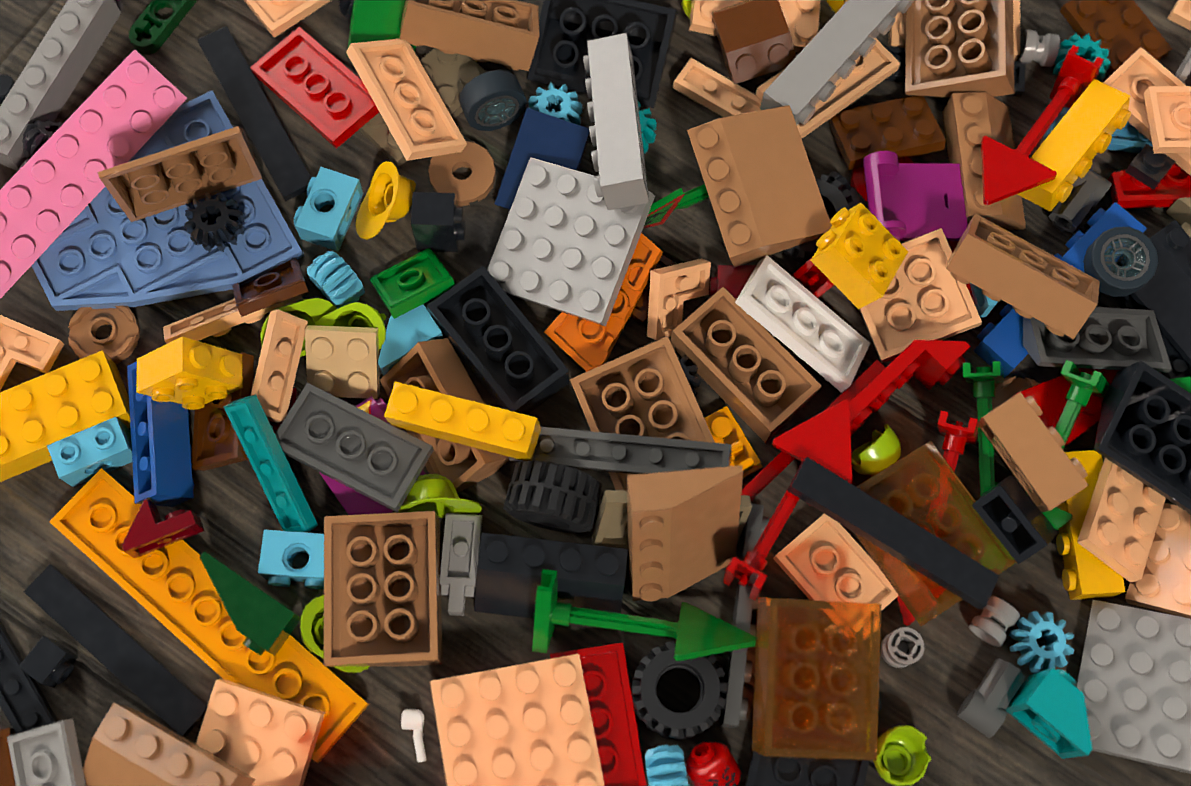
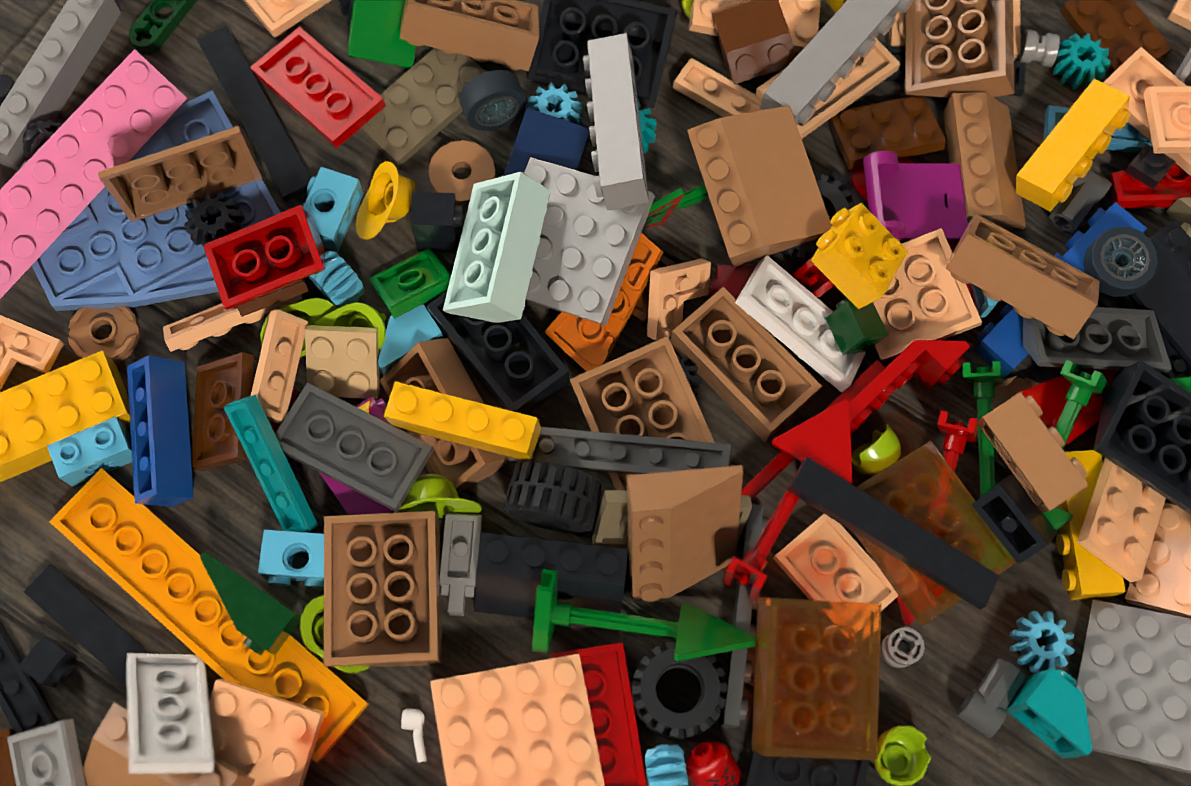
dark red slope [122,498,204,558] -> none
yellow brick [136,336,243,410] -> none
light nougat plate [346,39,467,161] -> none
light orange plate [704,406,762,478] -> none
light grey wheel [969,596,1020,647] -> none
red piece [981,45,1104,205] -> none
none -> white tile [126,653,215,774]
none -> red slope [203,205,326,310]
none -> light aqua slope [443,172,550,323]
none -> dark green brick [825,298,889,355]

